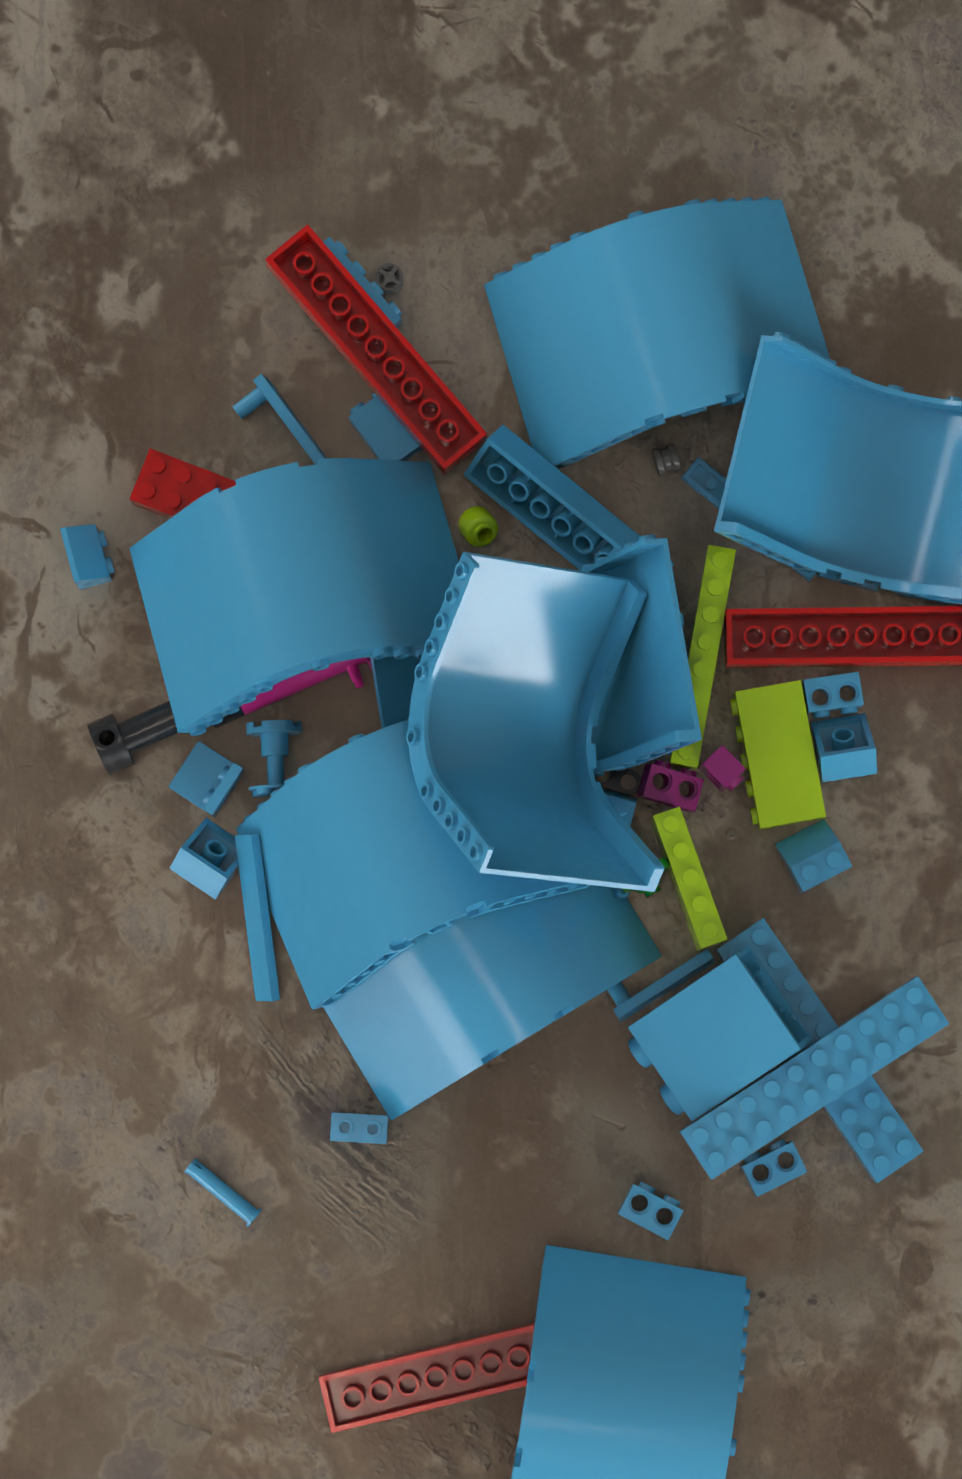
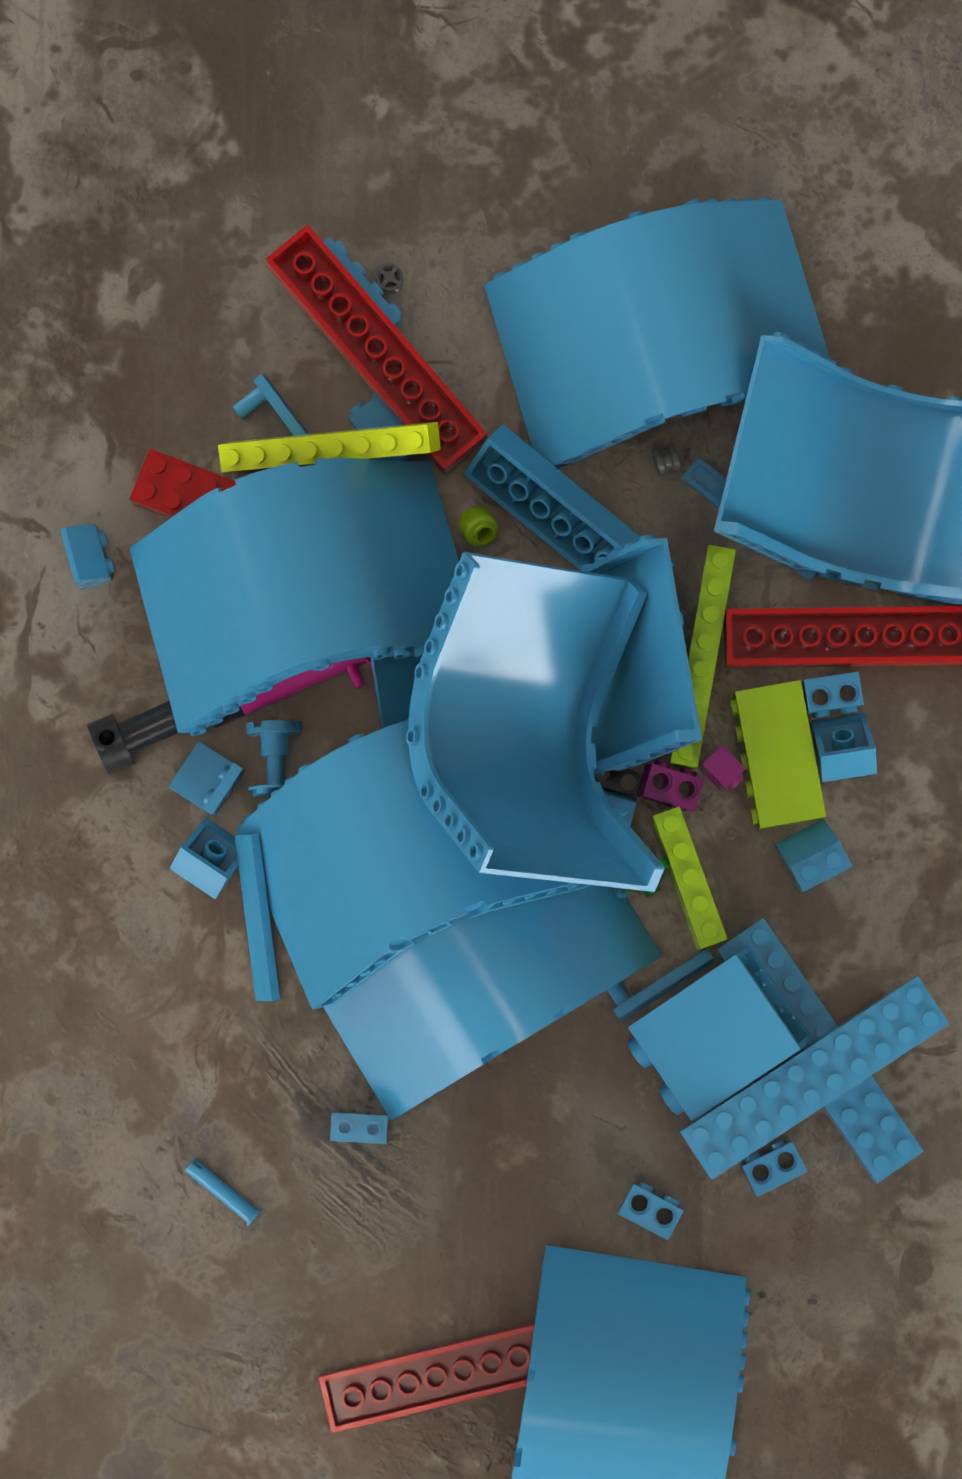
none -> neon yellow brick [218,422,441,472]

